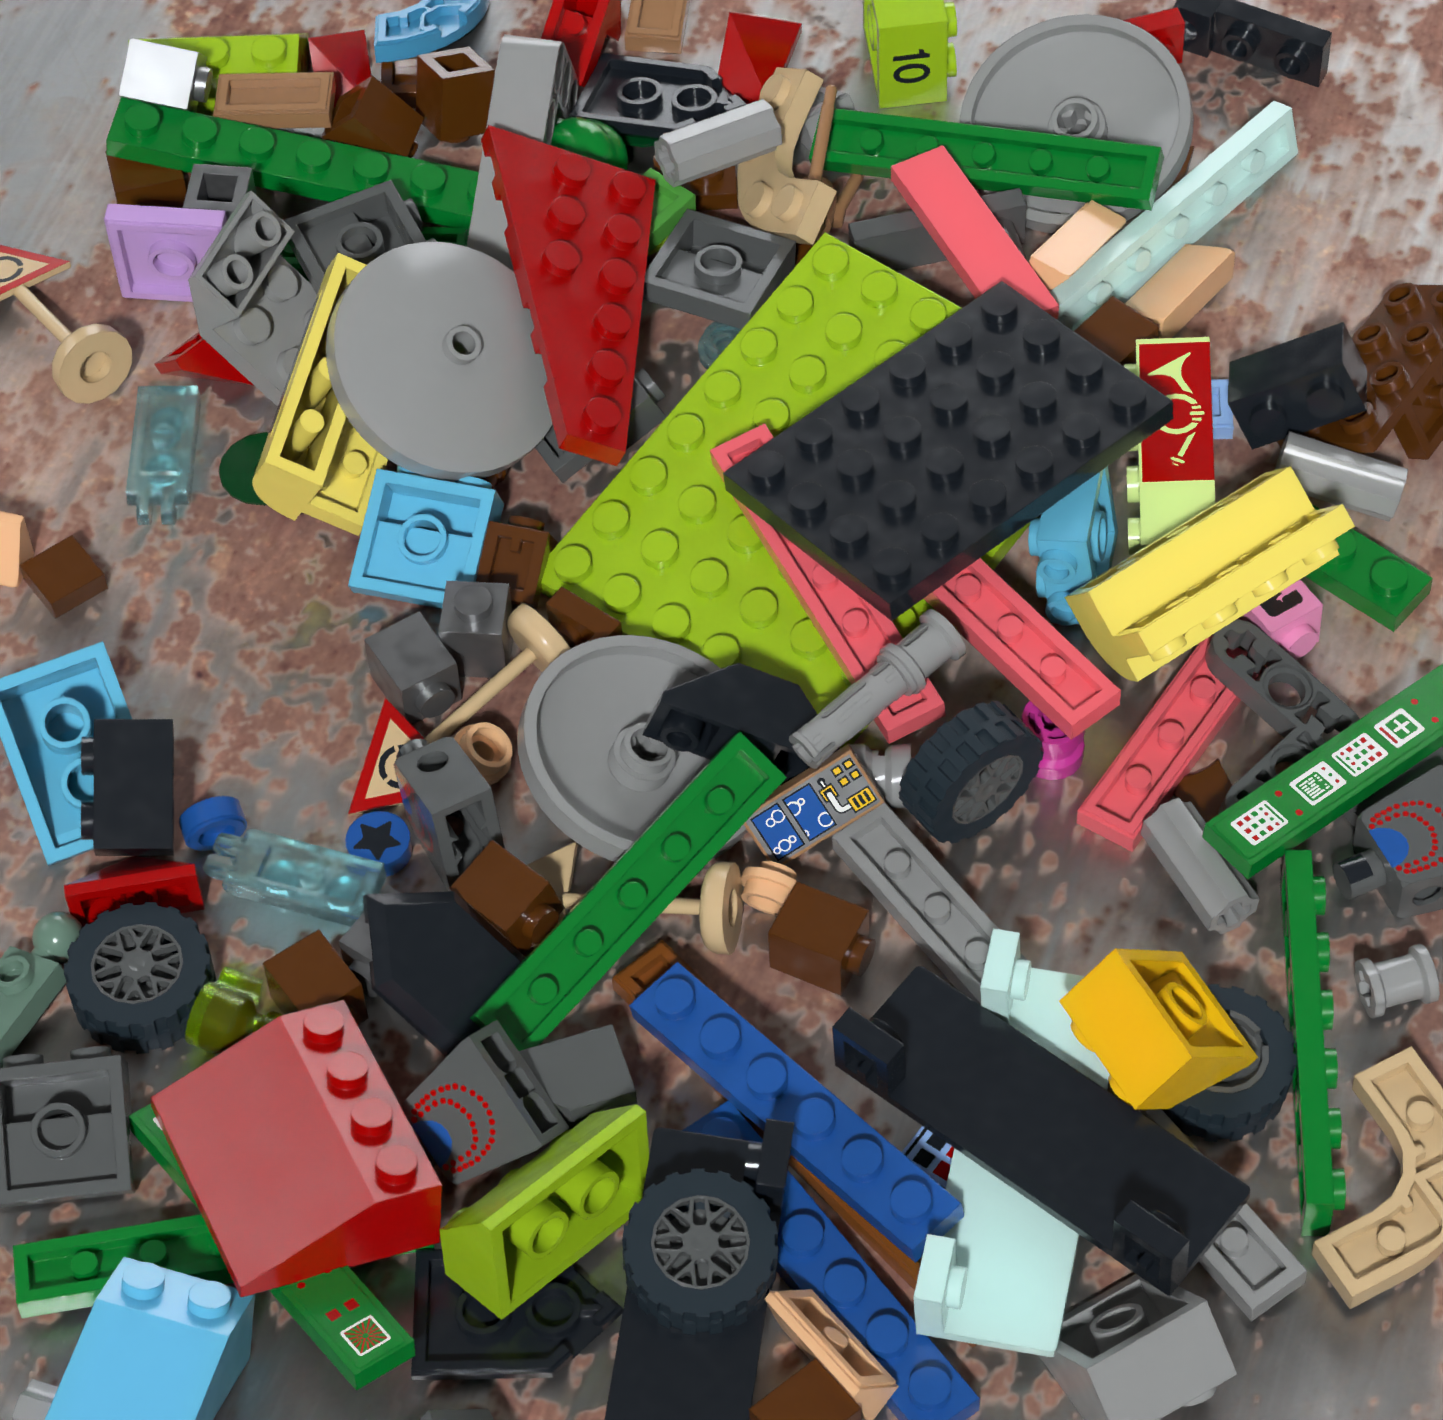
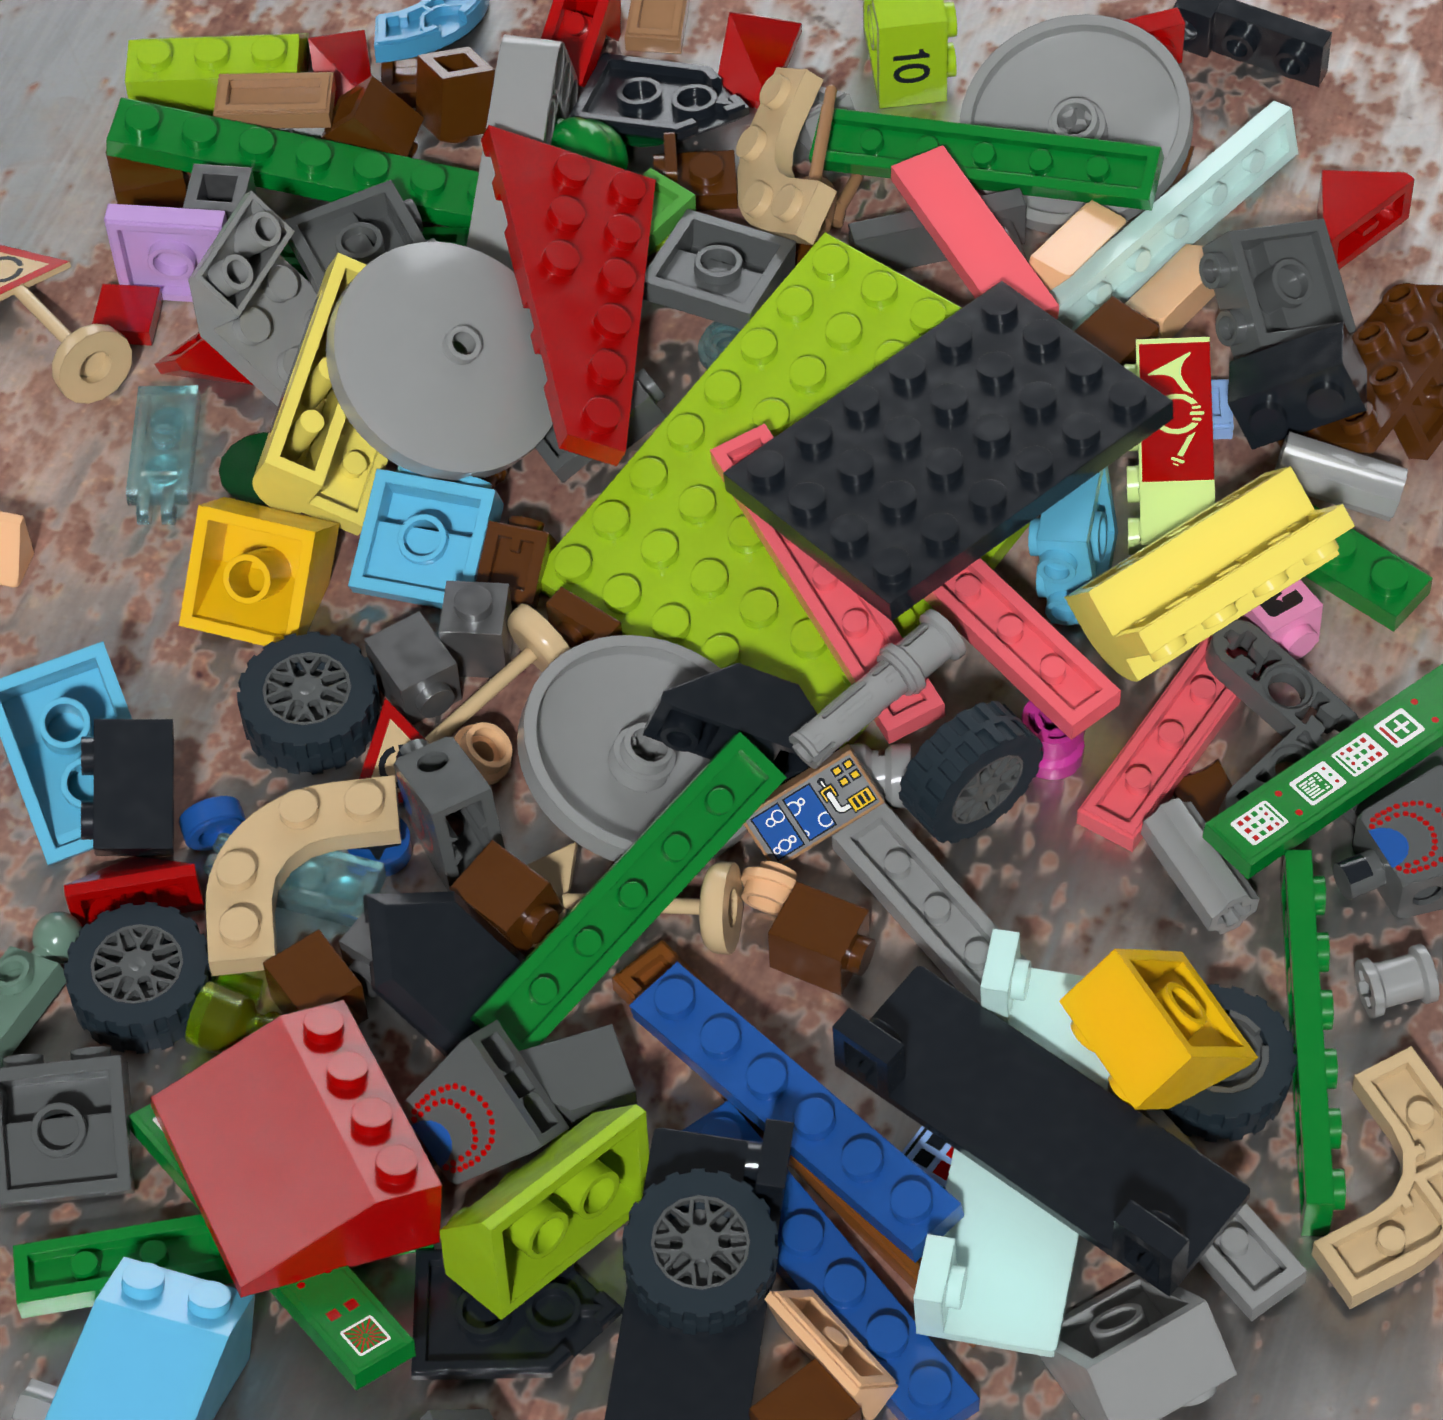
reddish brown tile [20,535,108,619] -> none
brick [119,38,213,113] -> none
light grey axle [654,99,782,187] -> none
none -> red tile [92,284,163,346]
none -> yellow slope [179,497,340,646]
none -> tan plate [206,775,402,976]
none -> black wheel [237,632,381,775]
none -> dark grey plate [1199,218,1357,360]
none -> red slope [1317,170,1415,270]

